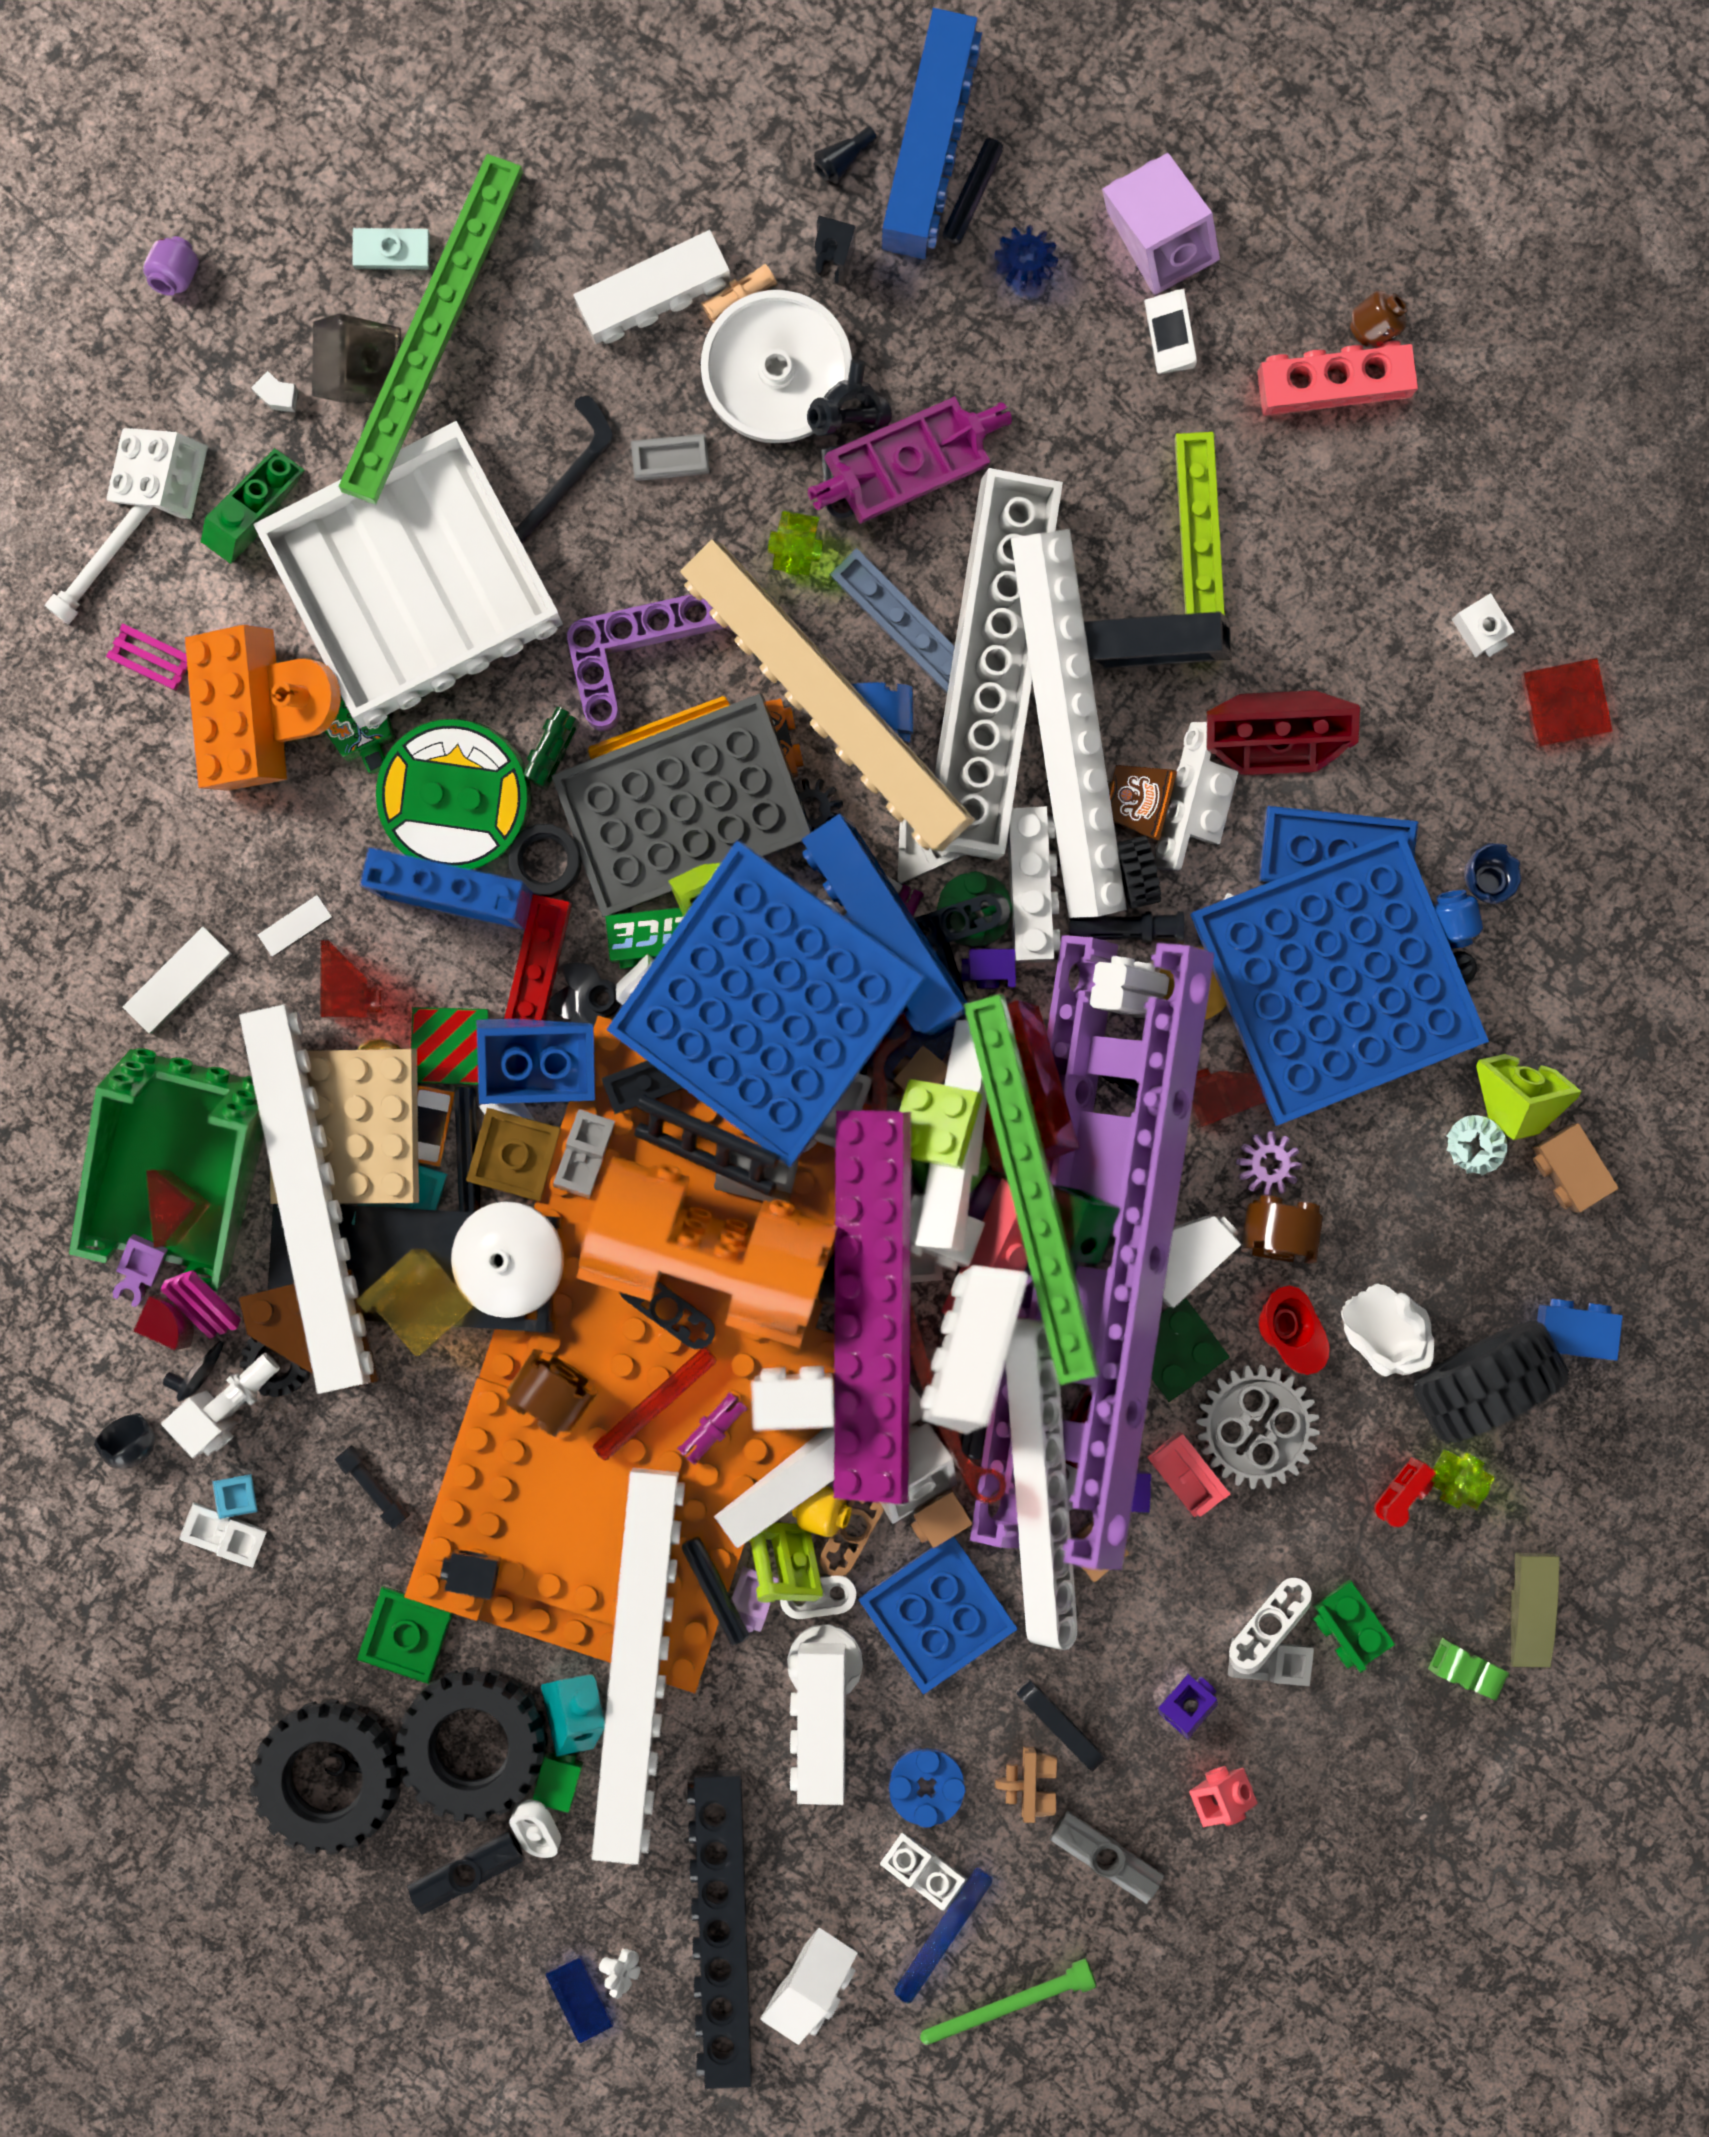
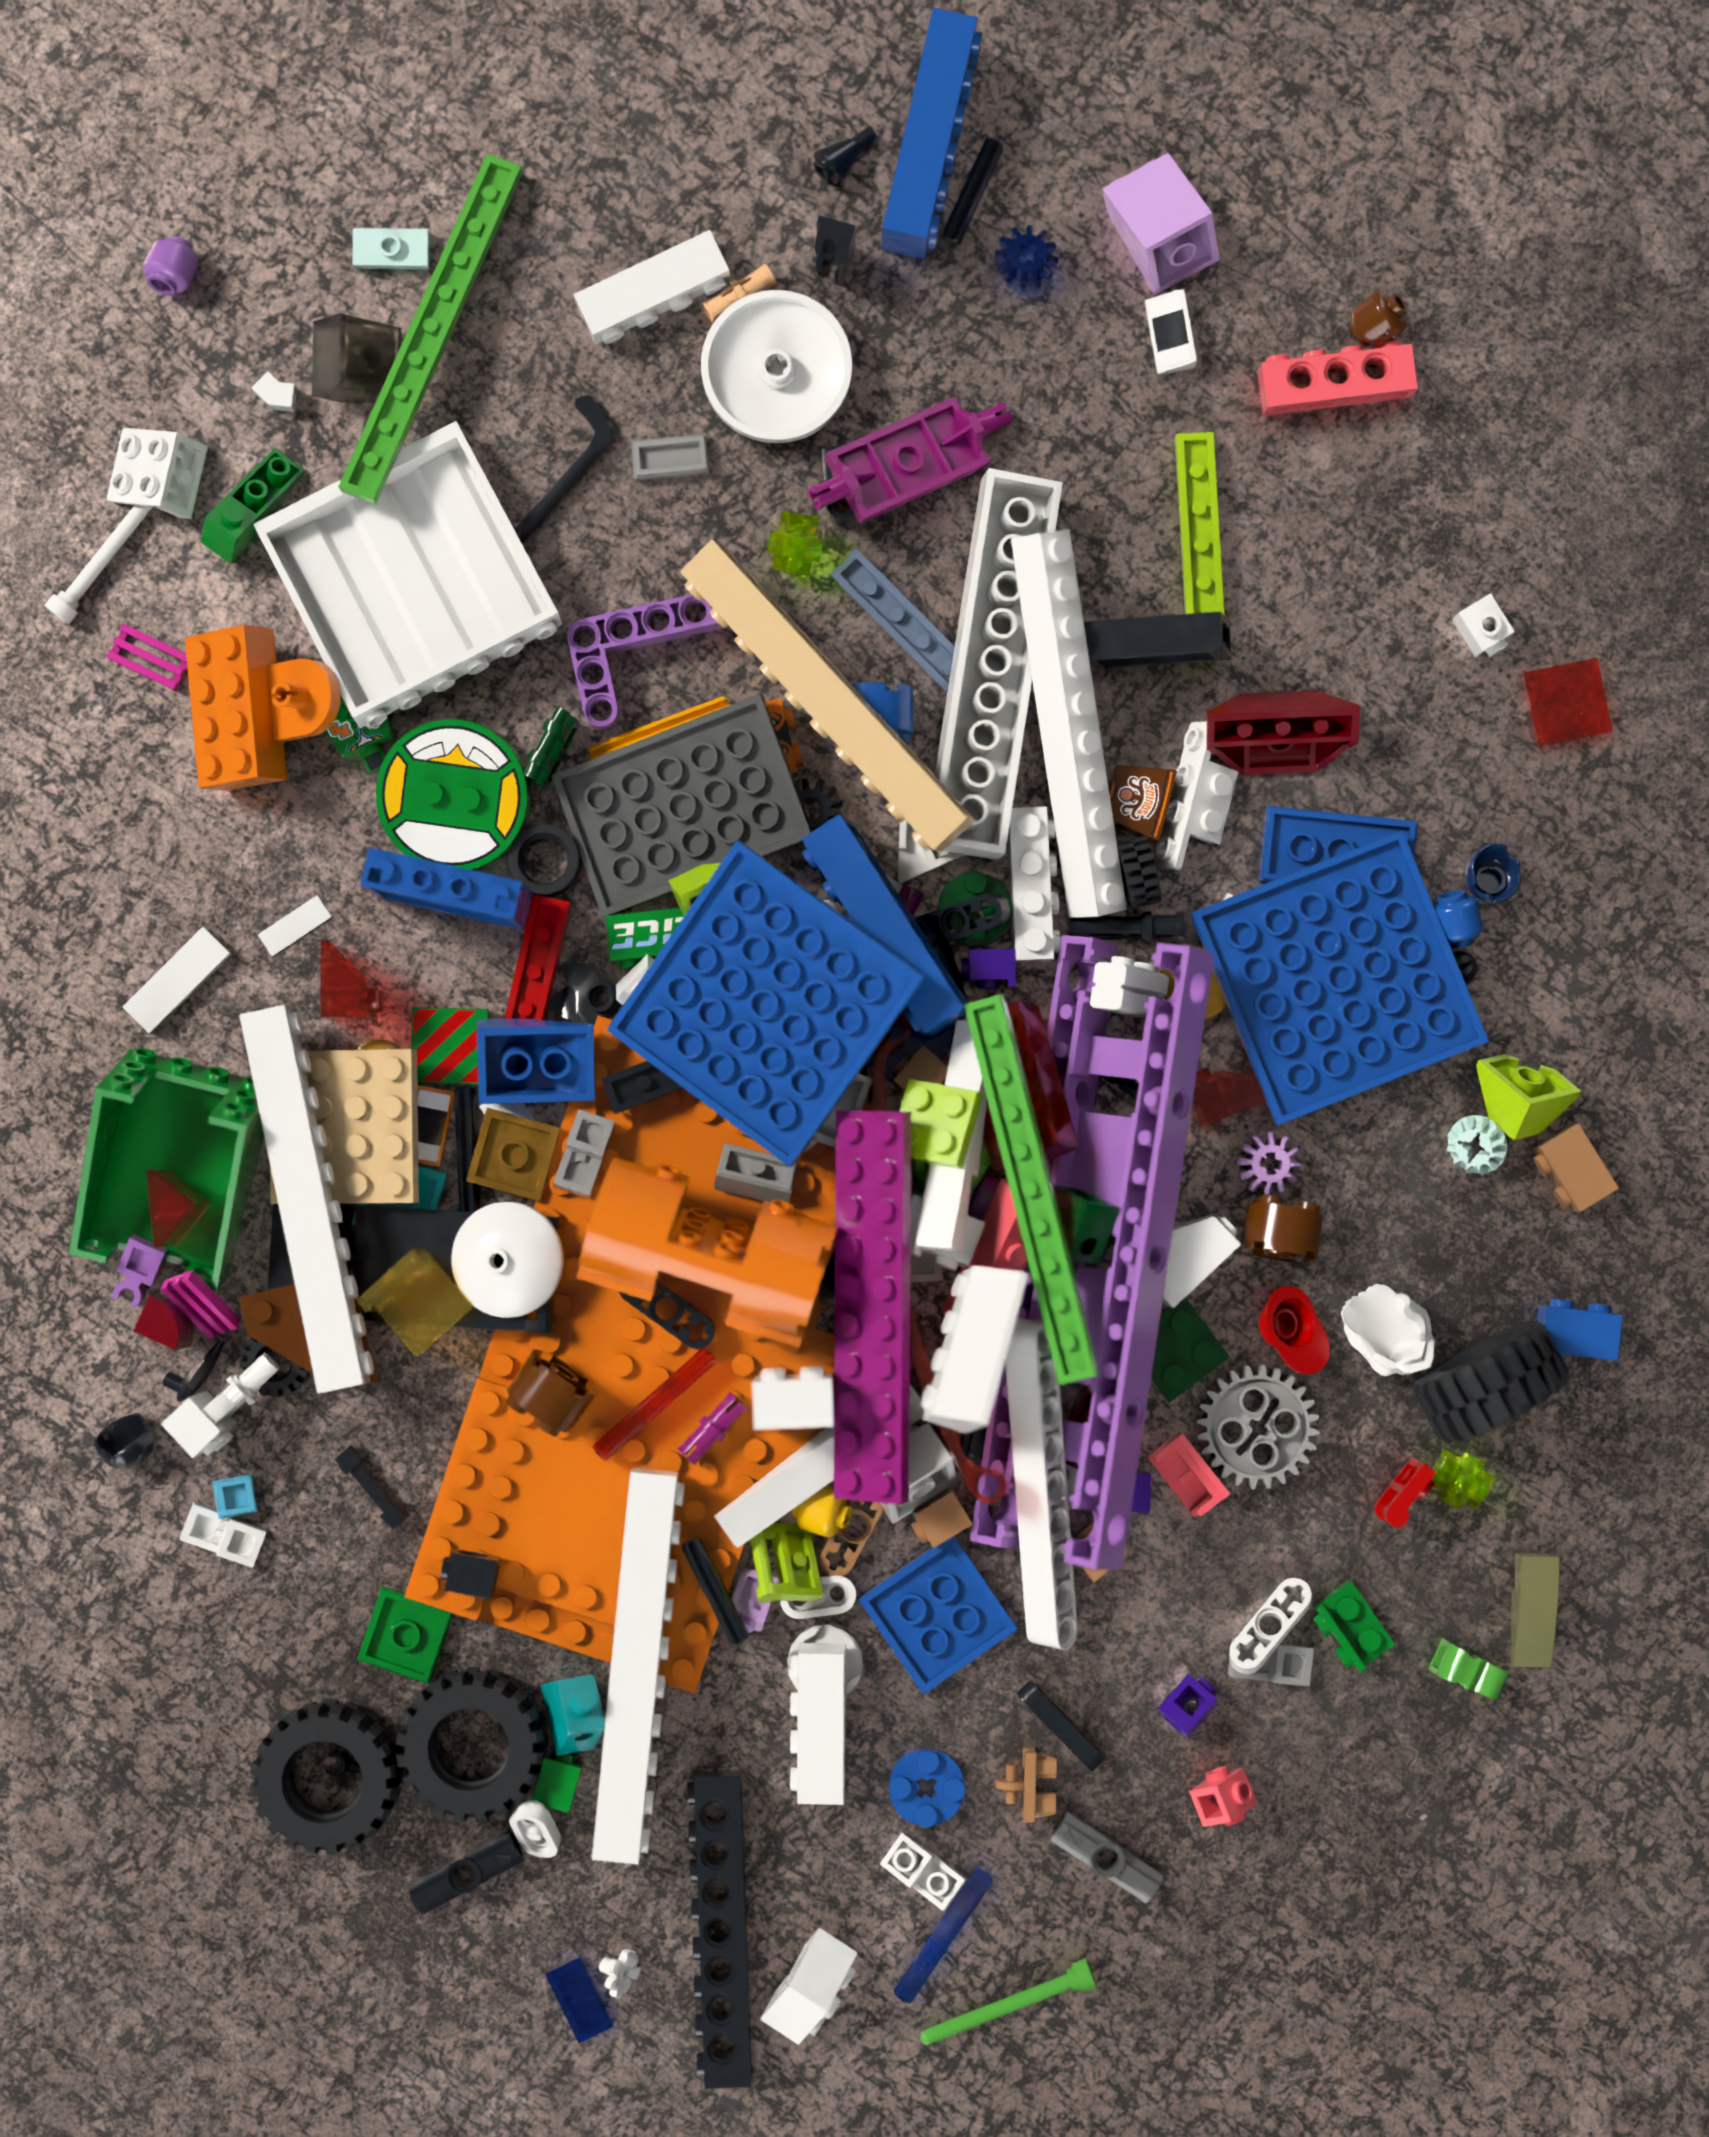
black bar [634,1095,780,1197] -> none
black piece [807,359,892,436] -> none

